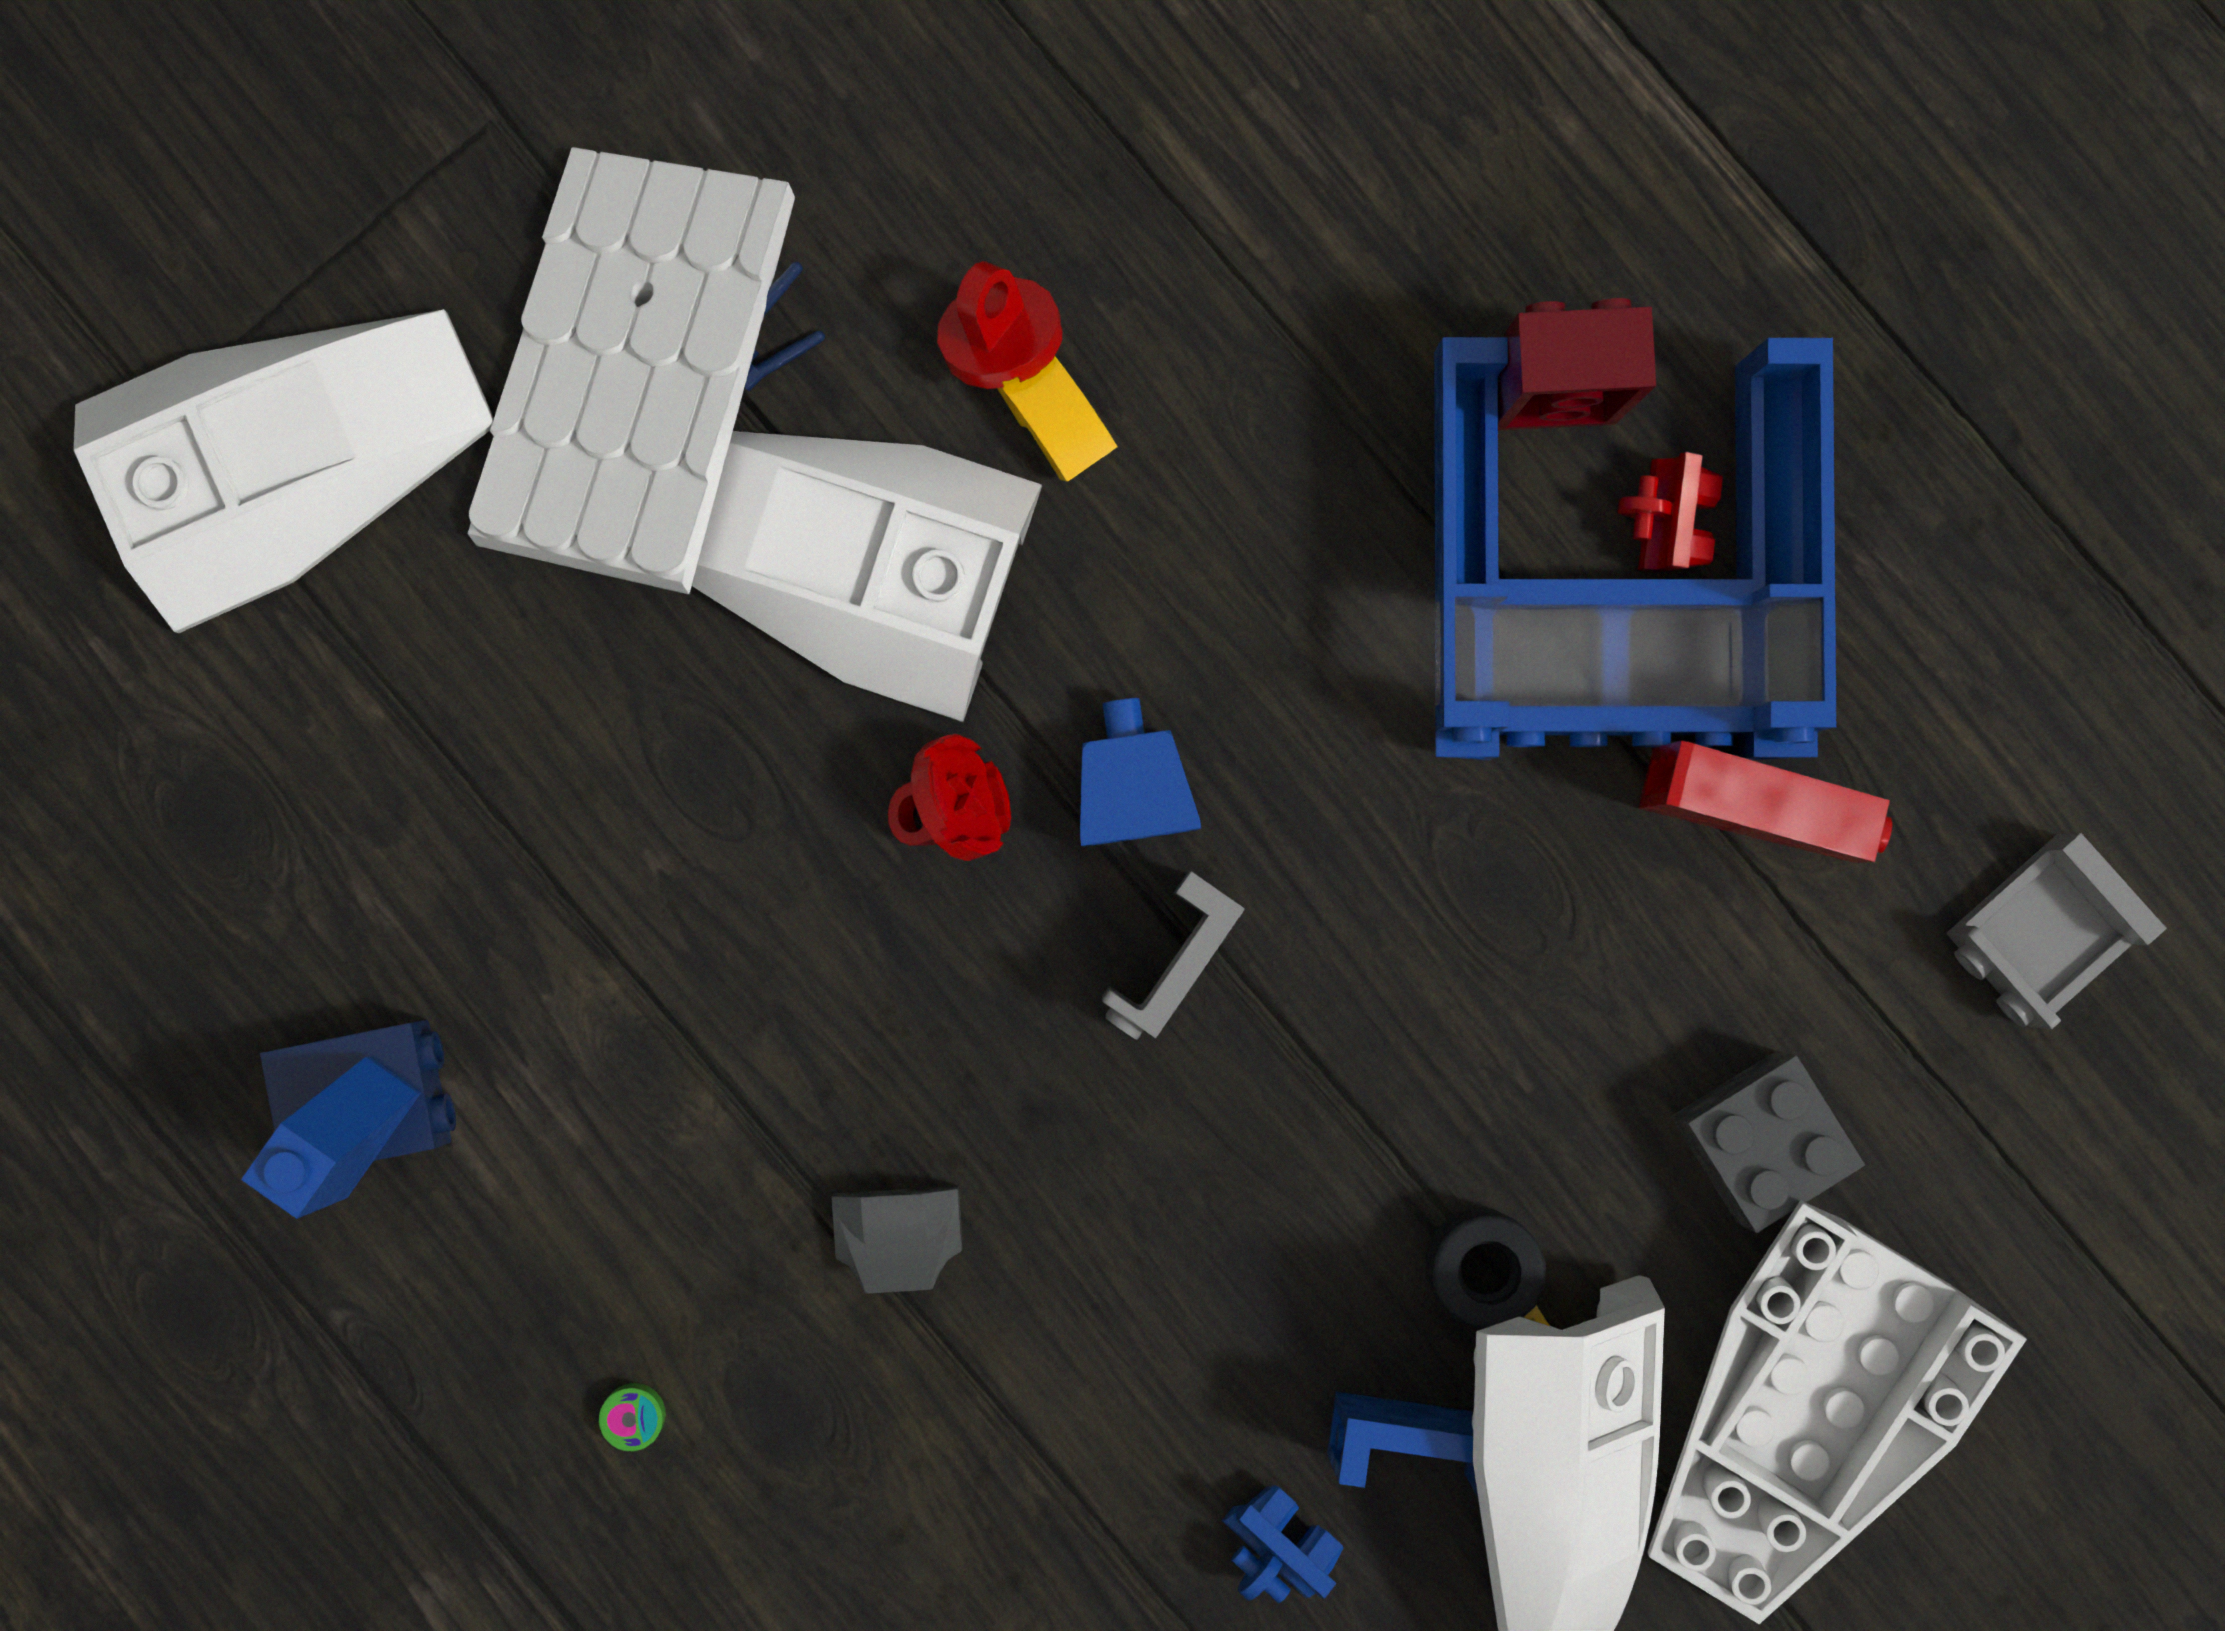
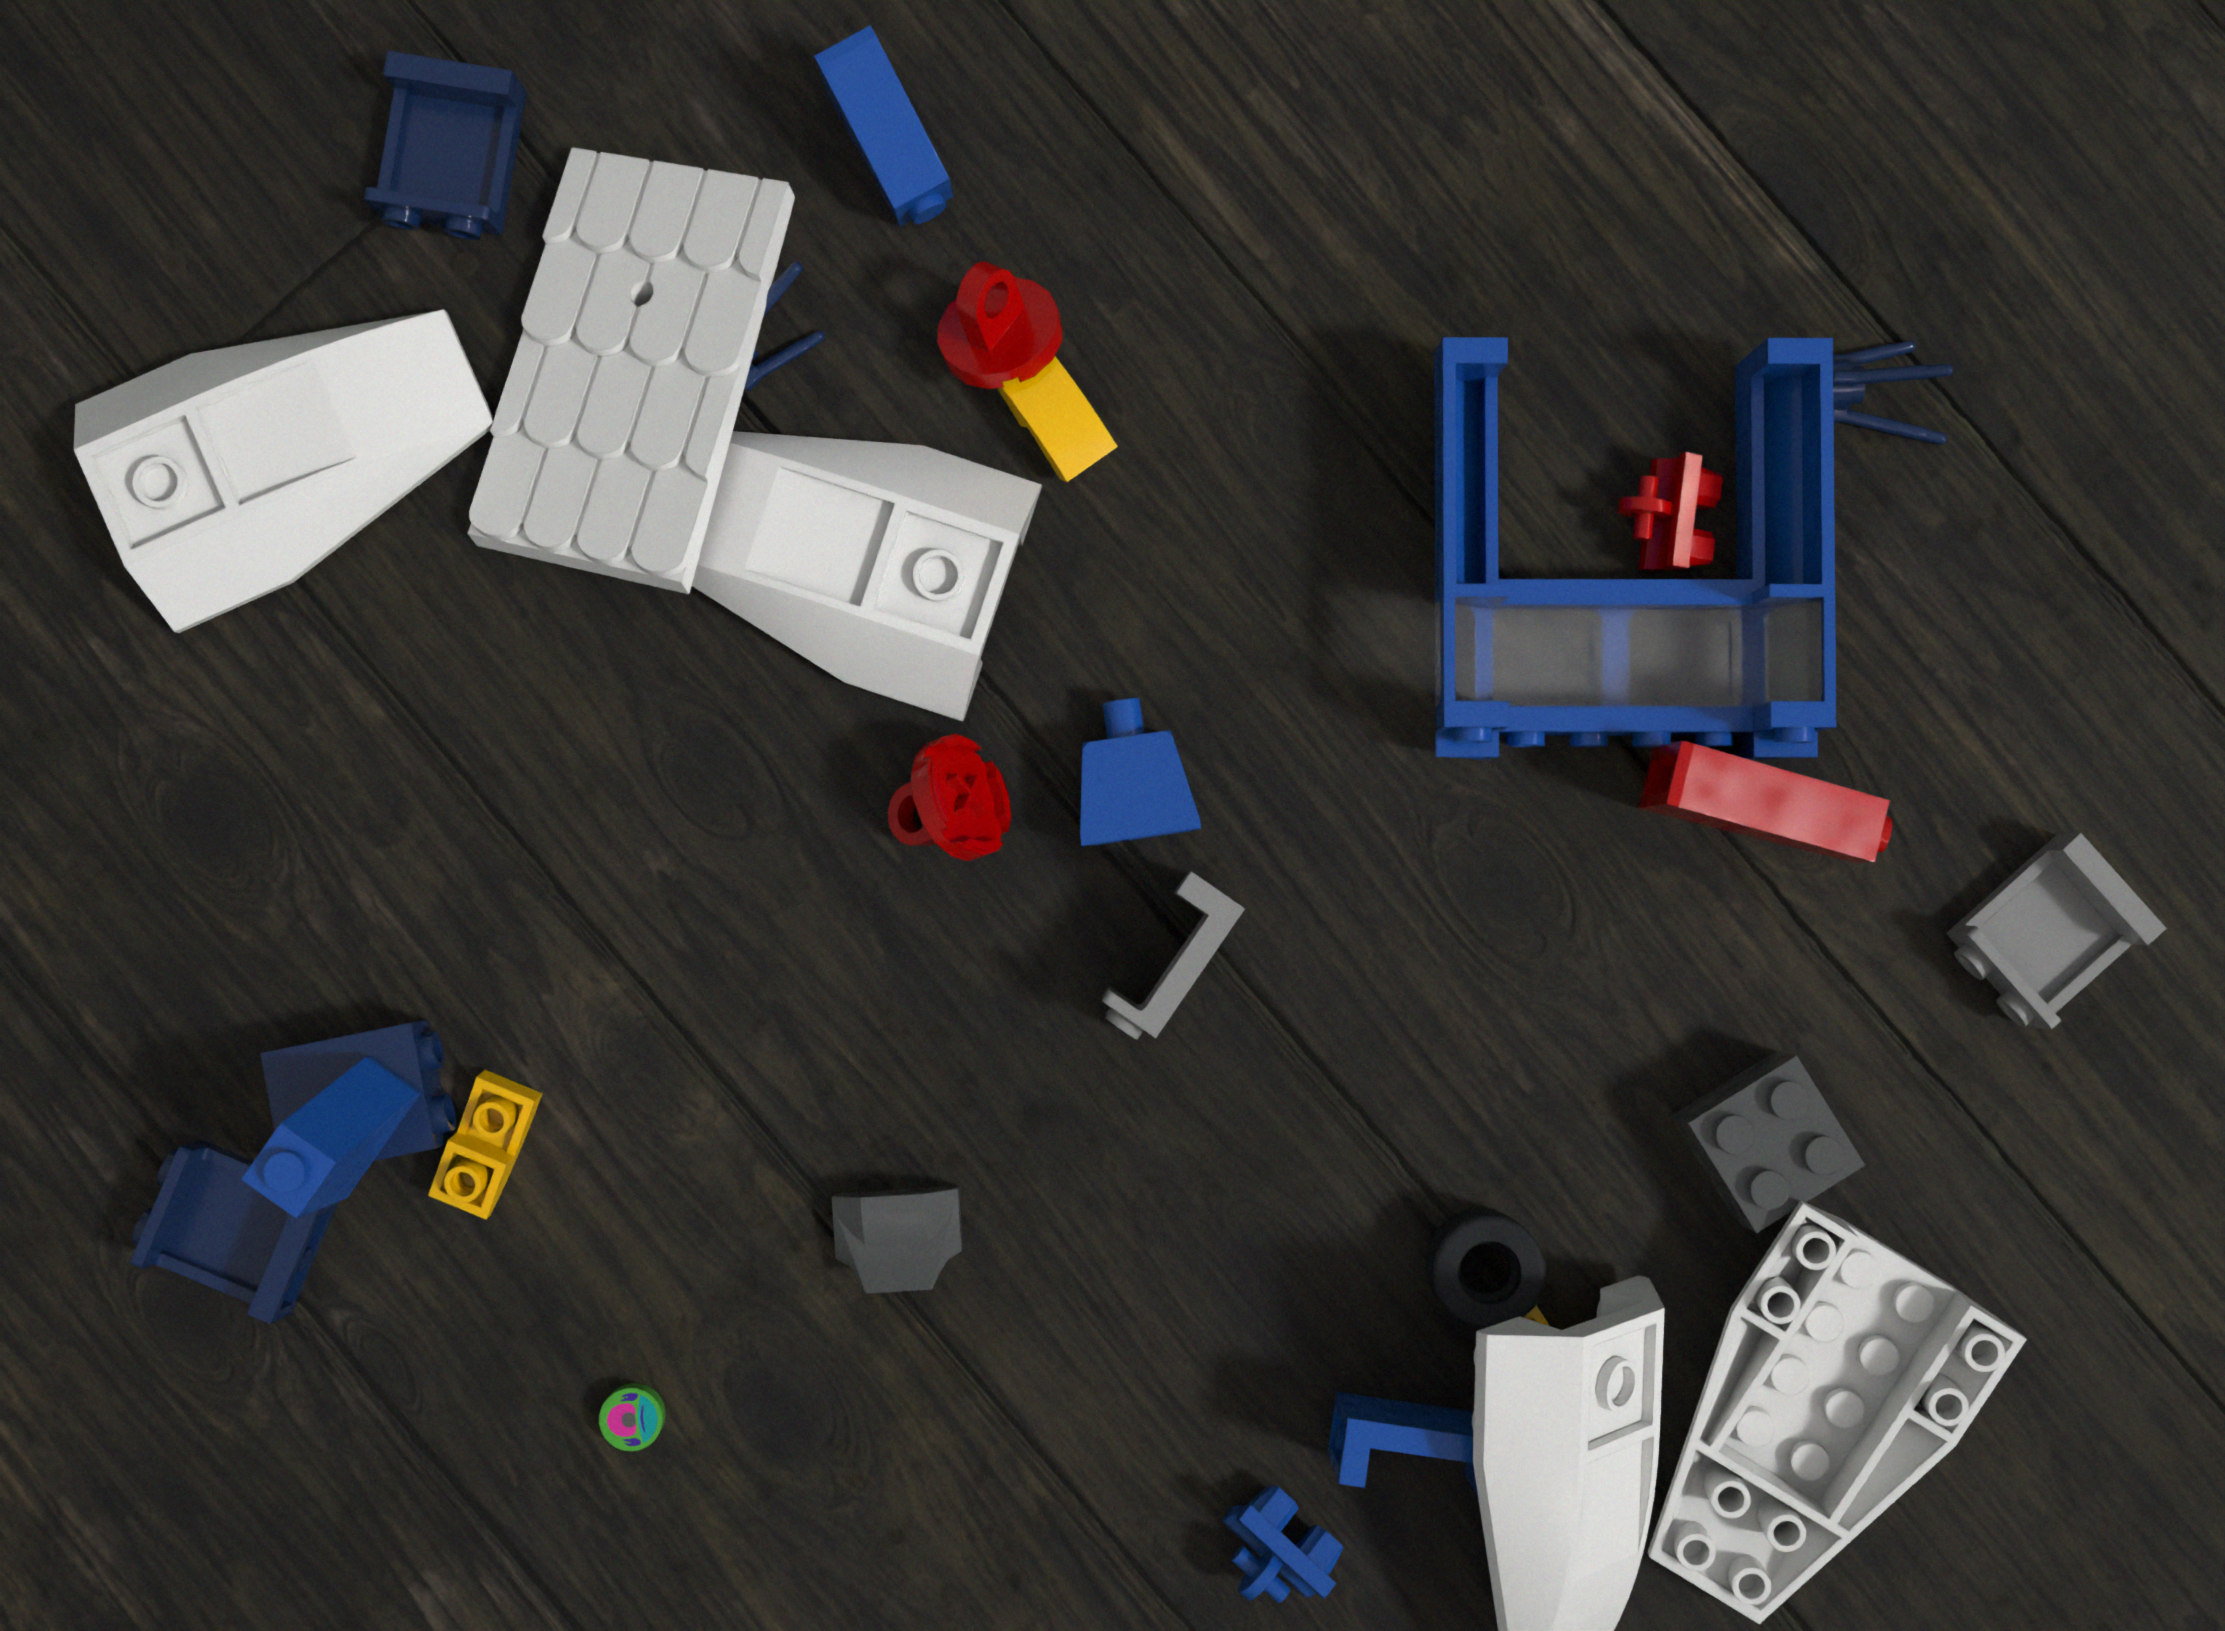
dark red brick [1498,298,1656,430] -> none
none -> dark blue panel [130,1140,338,1324]
none -> dark blue panel [364,50,527,240]
none -> yellow slope [428,1070,543,1220]
none -> blue slope [814,25,954,226]
none -> dark blue plant [1833,340,1953,445]

